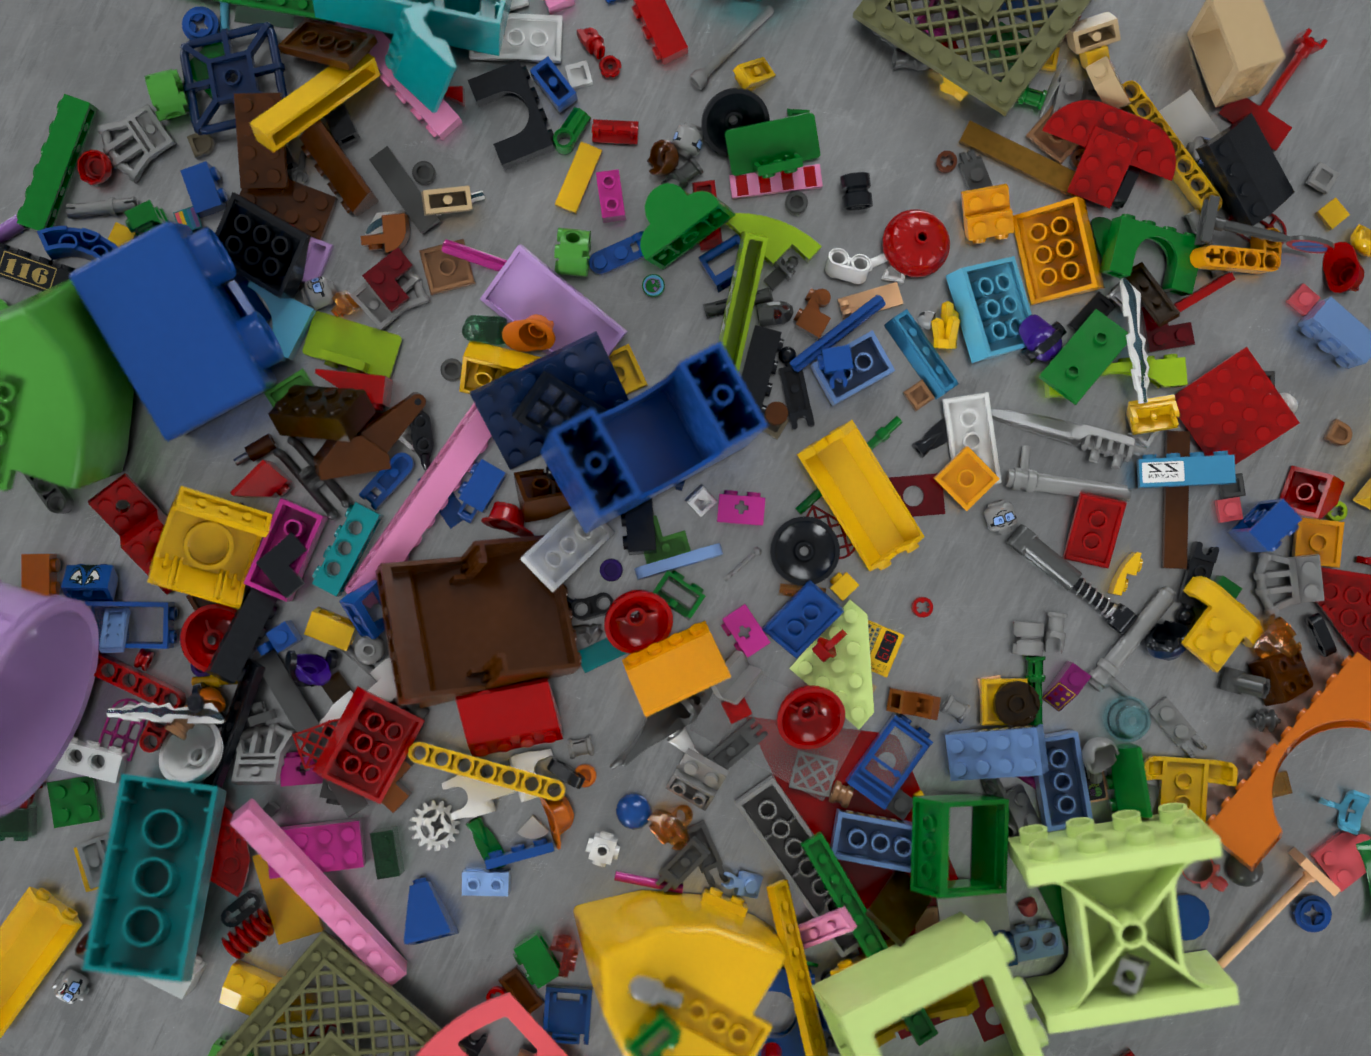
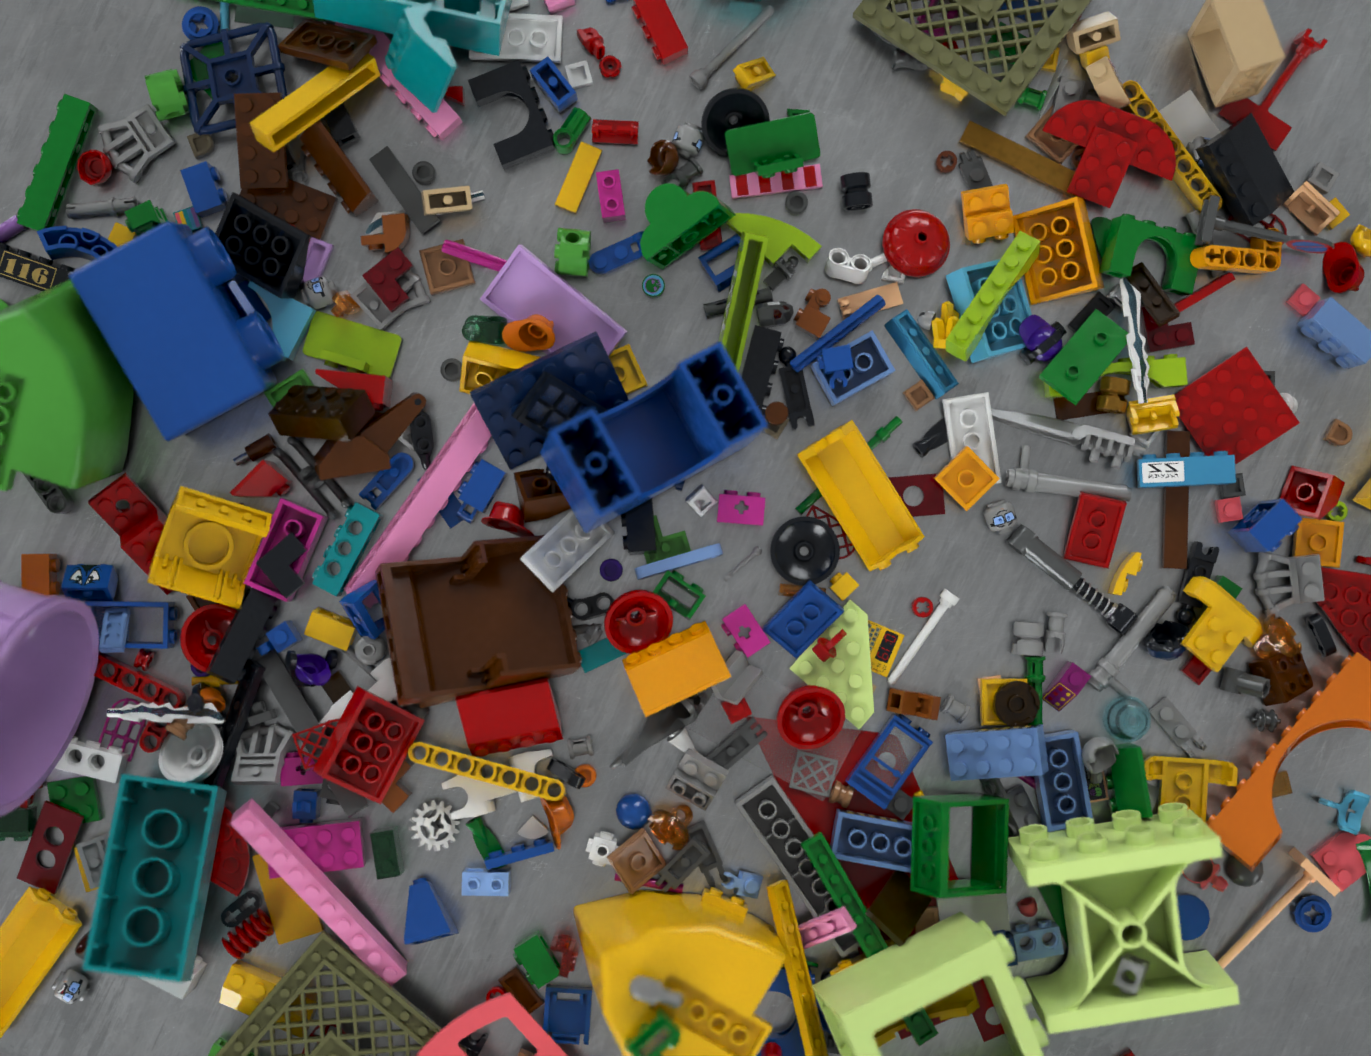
black beam [1112,165,1141,209] -> none
none -> dark red piece [17,800,85,895]
none -> blue brick [292,788,321,823]
none -> medium nougat tile [607,828,667,894]
none -> white piece [887,588,959,685]
none -> lime arch [946,231,1040,362]
none -> reddish brown sticker [1053,391,1108,420]
none -> pearl gold wheel [1096,376,1131,414]
none -> red tile [1180,654,1212,685]
none -> light nougat hinge [1283,181,1340,236]

